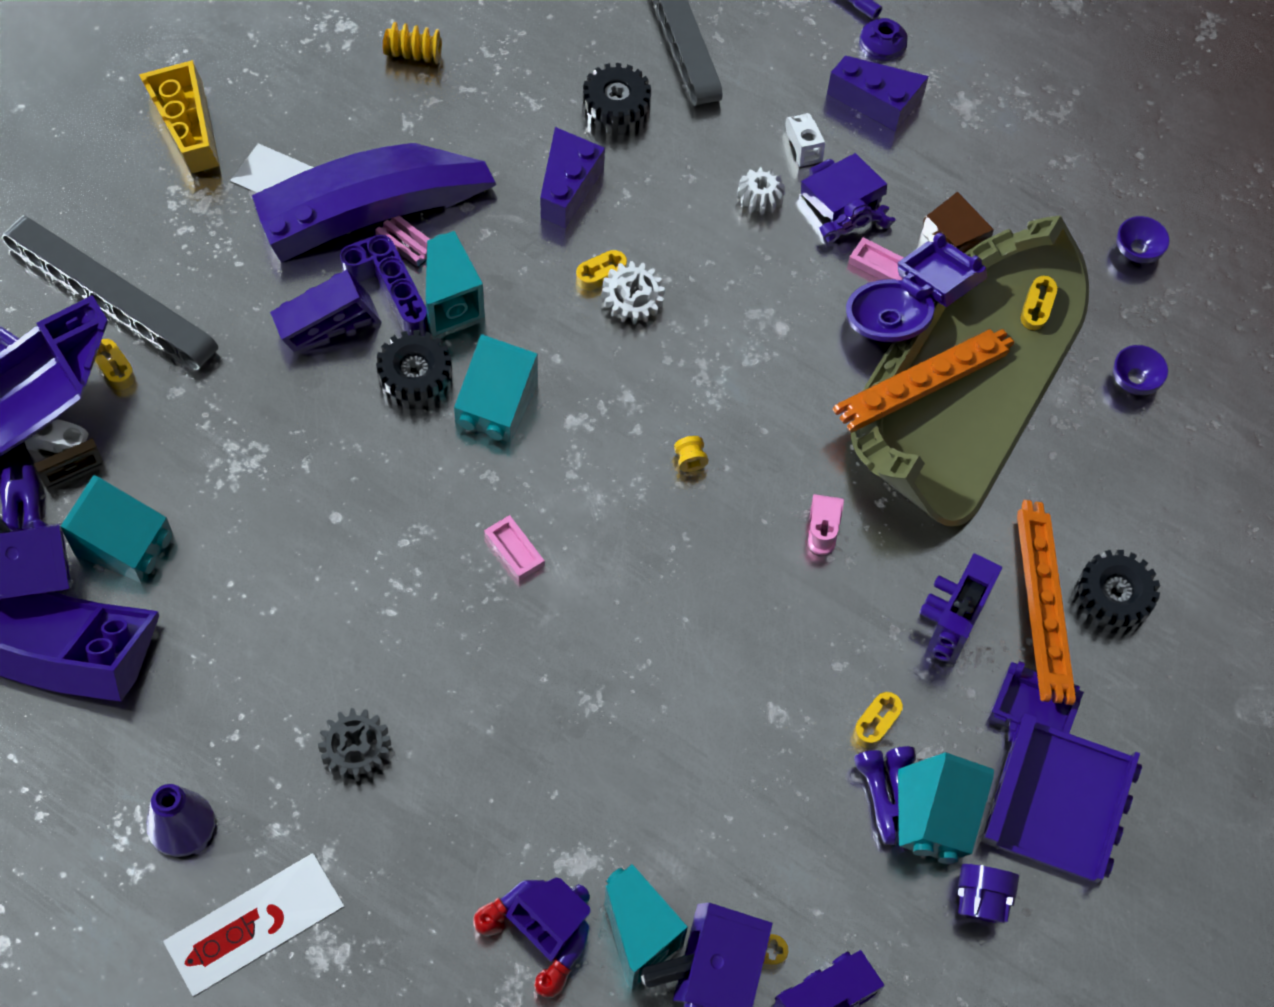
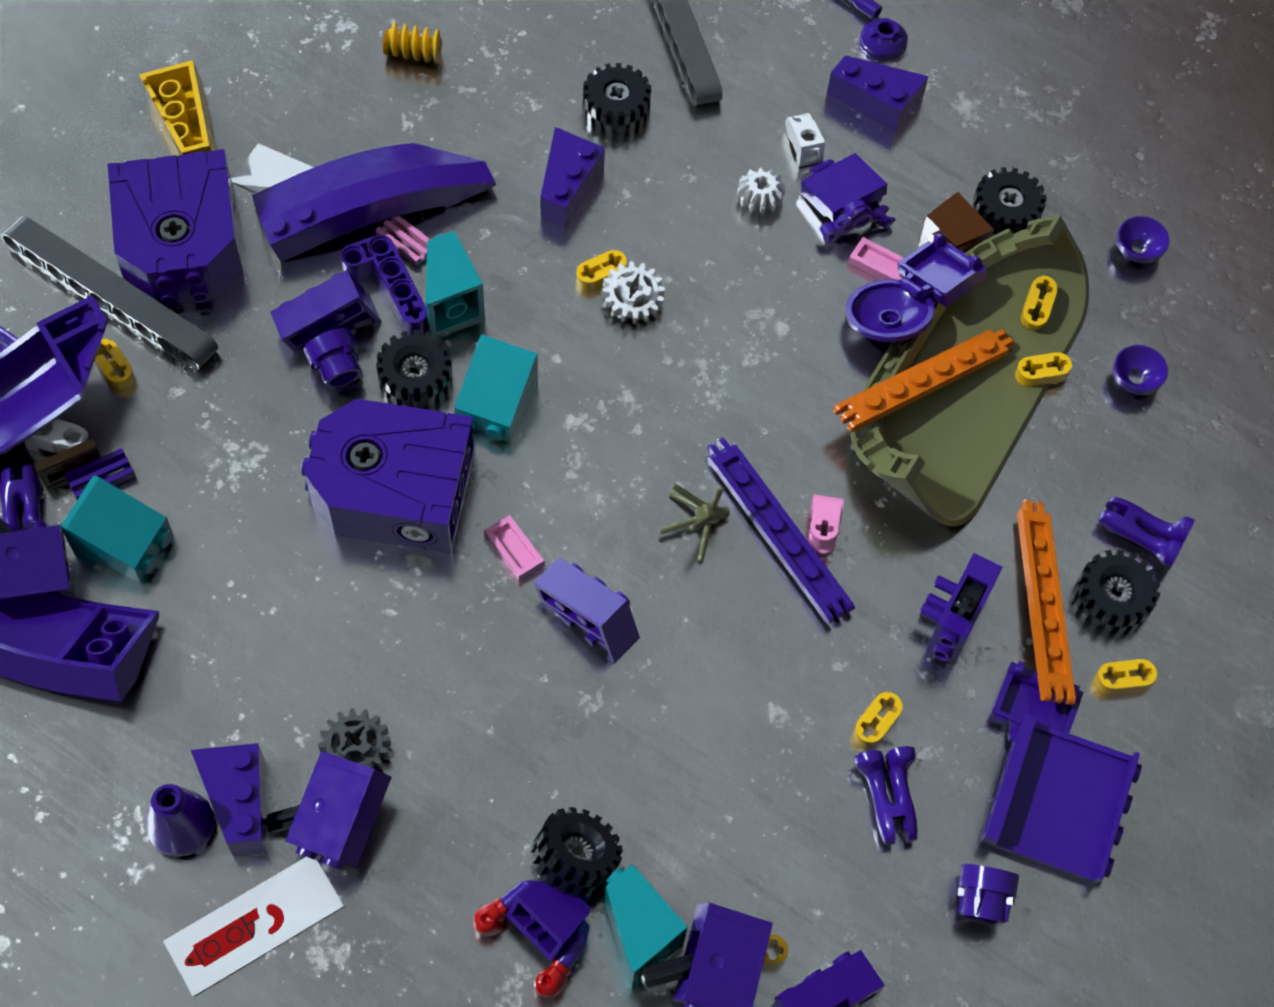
yellow wheel [674,436,709,472] -> none
teal slope [898,752,994,864] -> none
none -> dark purple tile [64,448,136,500]
none -> dark purple piece [107,149,243,307]
none -> dark purple wedge [191,743,267,856]
none -> dark purple piece [264,751,392,870]
none -> dark purple piece [301,399,475,554]
none -> dark purple piece [304,328,362,388]
none -> black bush [531,807,623,897]
none -> wedge [533,557,640,663]
none -> olive plant [659,483,730,562]
none -> dark purple hinge [707,437,855,624]
none -> black bush [972,167,1047,235]
none -> yellow beam [1015,352,1072,387]
none -> yellow beam [1094,659,1157,695]
none -> dark purple piece [1098,496,1195,569]

